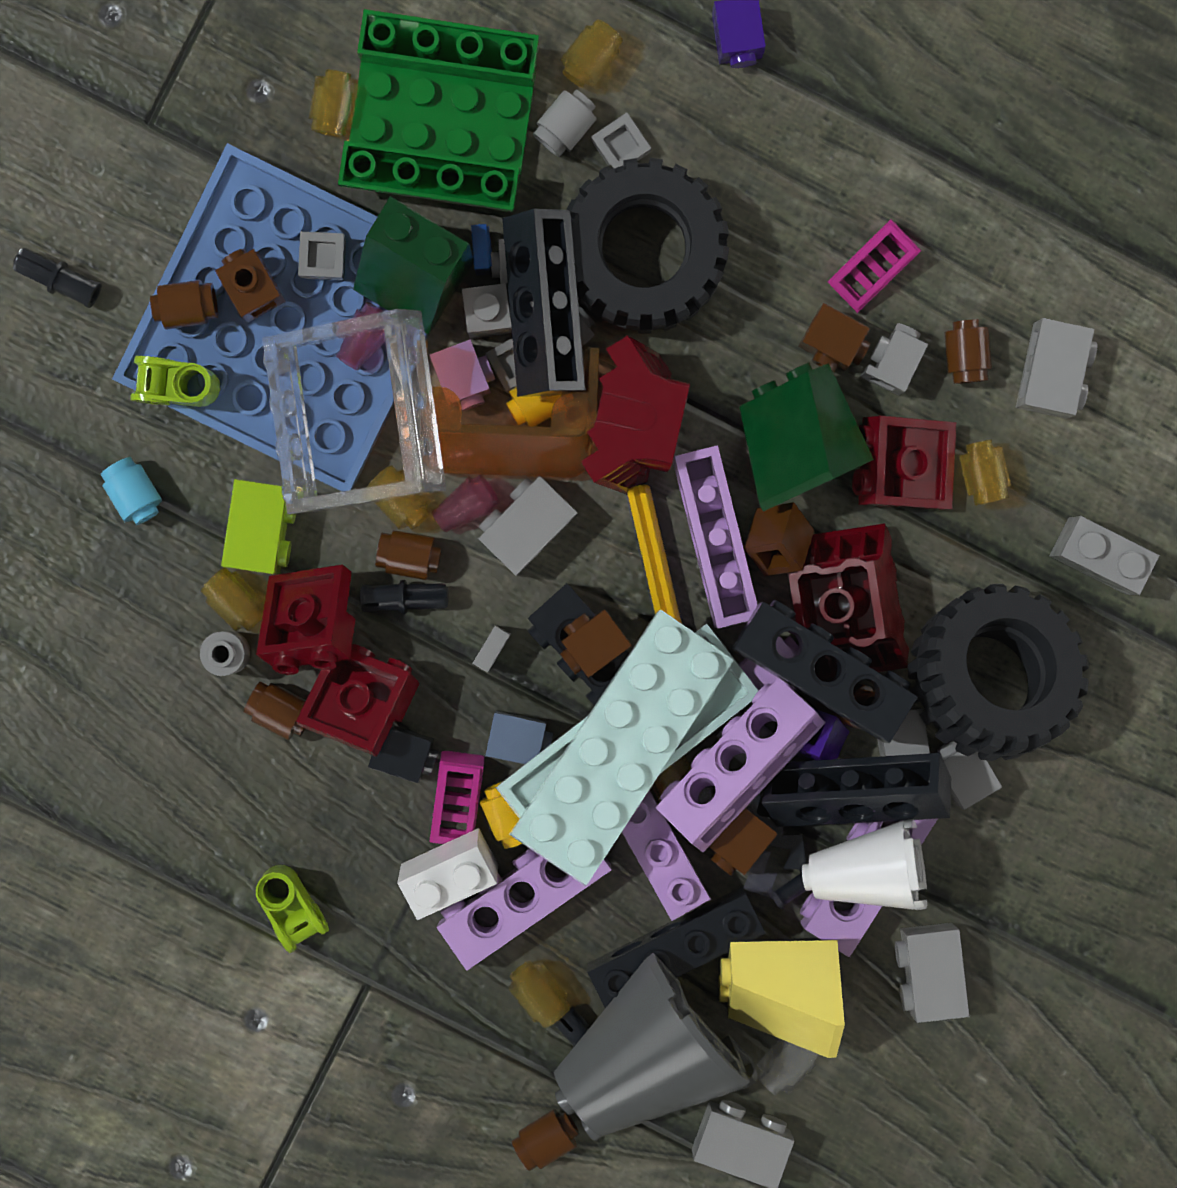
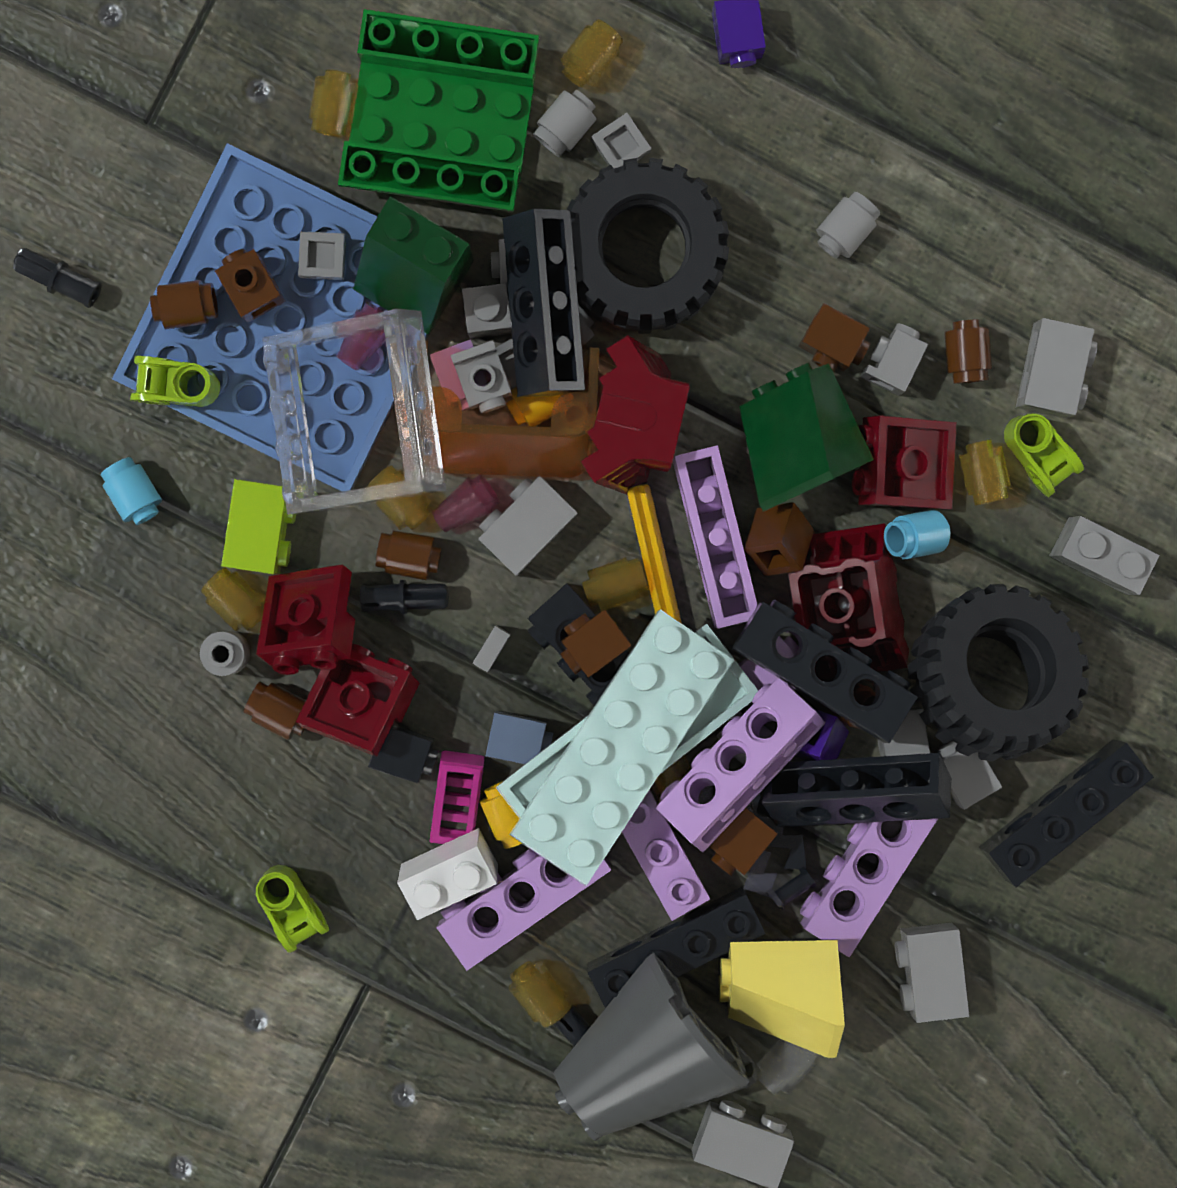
blue tile [471,224,492,276] -> none
reddish brown brick [512,1109,580,1171] -> none
white cone [802,819,927,910] -> none
dark pink slope [827,219,921,313] -> none
none -> light grey brick [451,340,512,414]
none -> clear yellow brick [582,557,649,611]
none -> light grey brick [816,192,880,259]
none -> medium azure brick [884,510,950,559]
none -> black brick [979,739,1154,888]
none -> lime piece [1004,414,1084,497]

